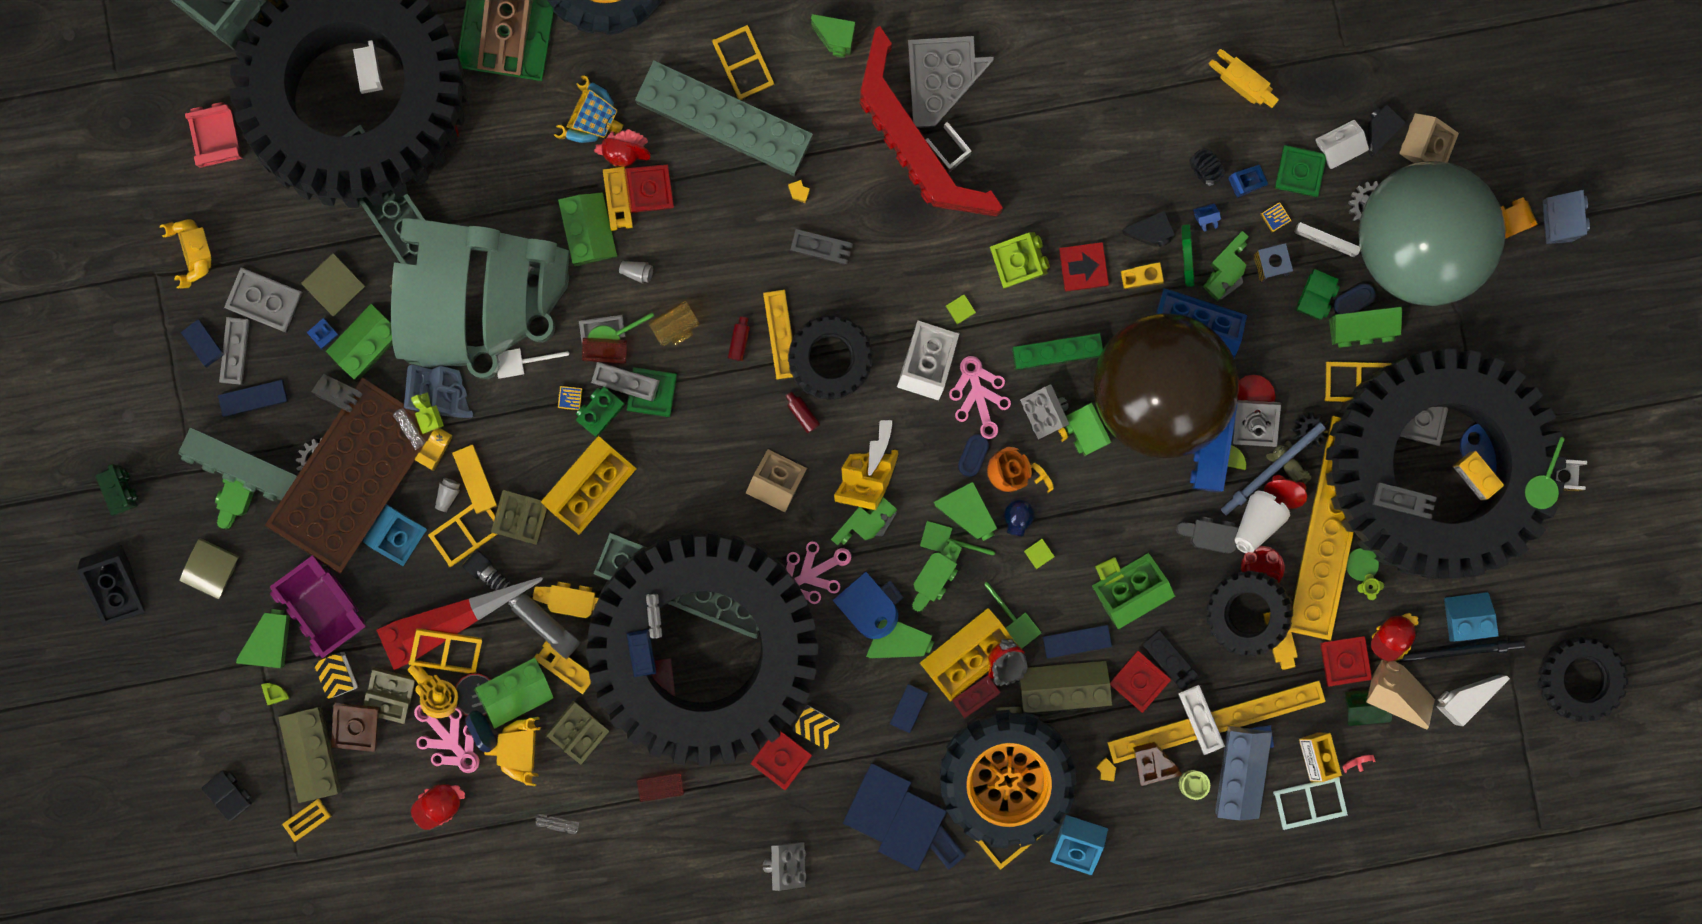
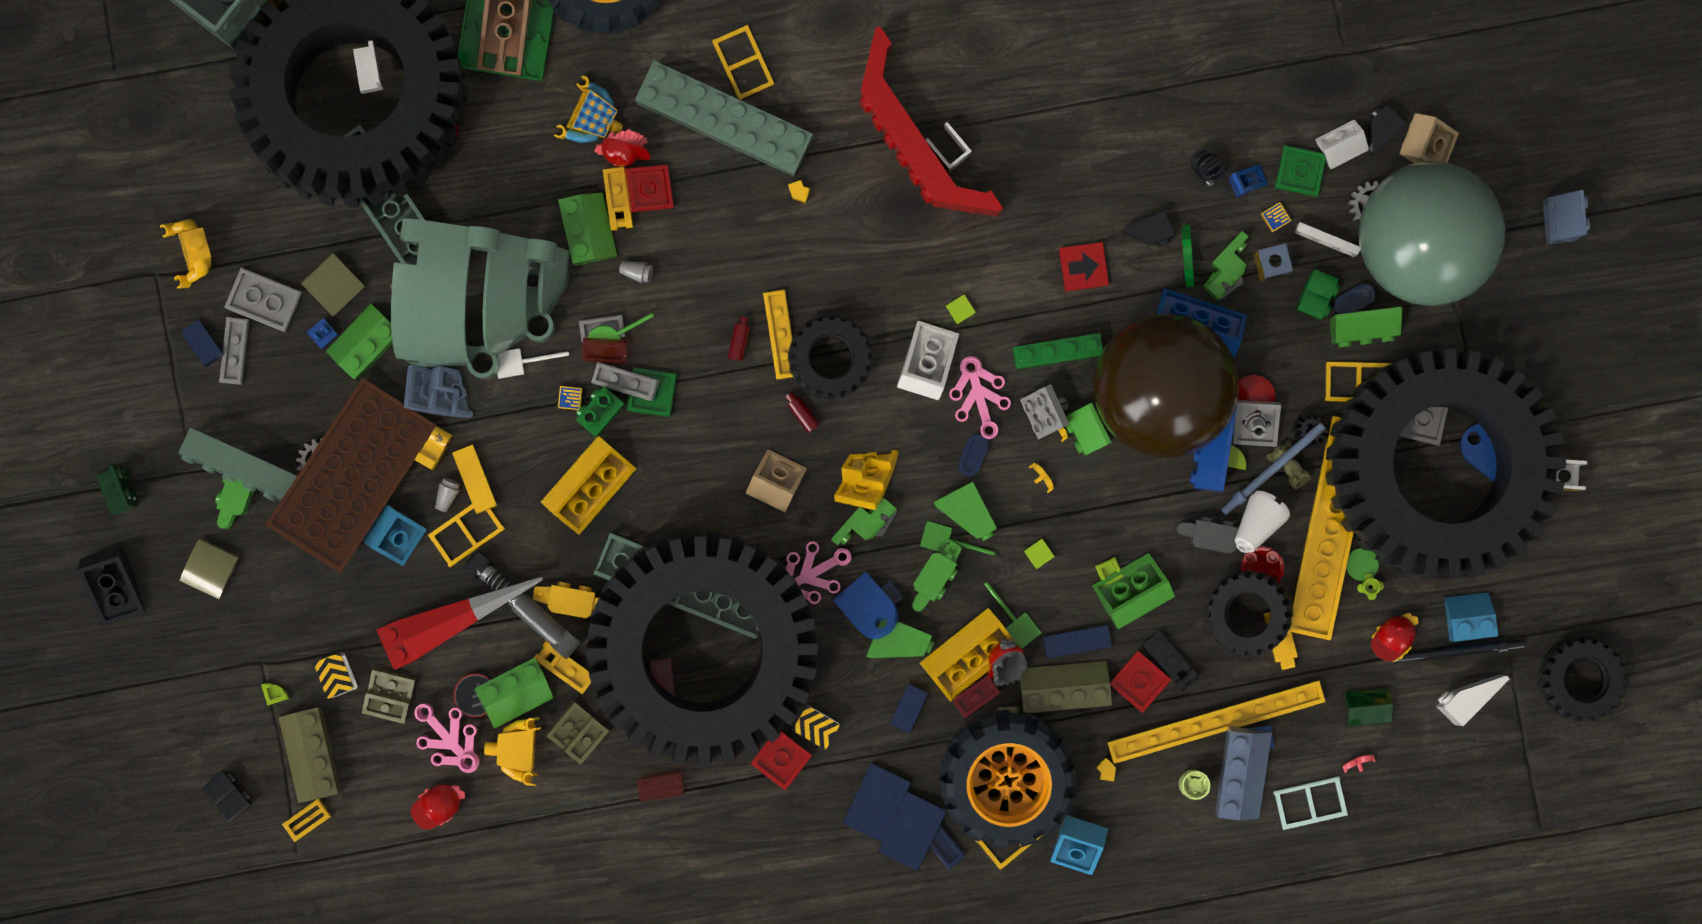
coral panel [185,102,242,168] -> none
dark blue tile [218,380,288,417] -> none
bright green slope [236,609,290,668] -> none
magenta cylinder [270,555,366,658] -> none
dark grey hinge [311,374,363,412] -> none
reddish brown plate [331,703,379,752] -> none
clear axle [393,408,425,449] -> none
yellow window [408,628,482,674] -> none
yellow pin [408,665,458,718] -> none
lime plate [411,392,444,434] -> none
dark blue tile [465,711,497,753] -> none
olive slope [491,490,547,545] -> none
clear axle [535,814,579,835] -> none
dark blue tile [626,629,656,677] -> none
light grey axle [646,594,662,638] -> none
clear yellow piece [648,301,700,347] -> none
light grey plate [763,842,806,891] -> none
dark grey hinge [790,229,853,265] -> none
bright green slope [811,14,855,58] -> none
white sticker [868,420,892,476] -> none
light grey wing [908,36,994,128] -> none
orange cylinder [987,447,1032,492] -> none
lime plate [990,232,1050,288] -> none
clear blue piece [1004,500,1035,536] -> none
yellow leg [1121,262,1164,289] -> none
wing [1133,742,1182,786] -> none
white tile [1178,685,1225,755] -> none
blue tile [1193,204,1221,232] -> none
yellow hinge [1208,49,1279,108] -> none
red dish [1264,475,1307,509] -> none
yellow brick [1299,733,1342,782] -> none
red plate [1320,636,1372,687] -> none
tan slope [1366,660,1435,729] -> none
dark grey hinge [1372,482,1437,519] -> none
yellow brick [1453,451,1504,500] -> none
light orange cylinder [1501,197,1538,239] -> none
bright green piece [1525,437,1564,509] -> none

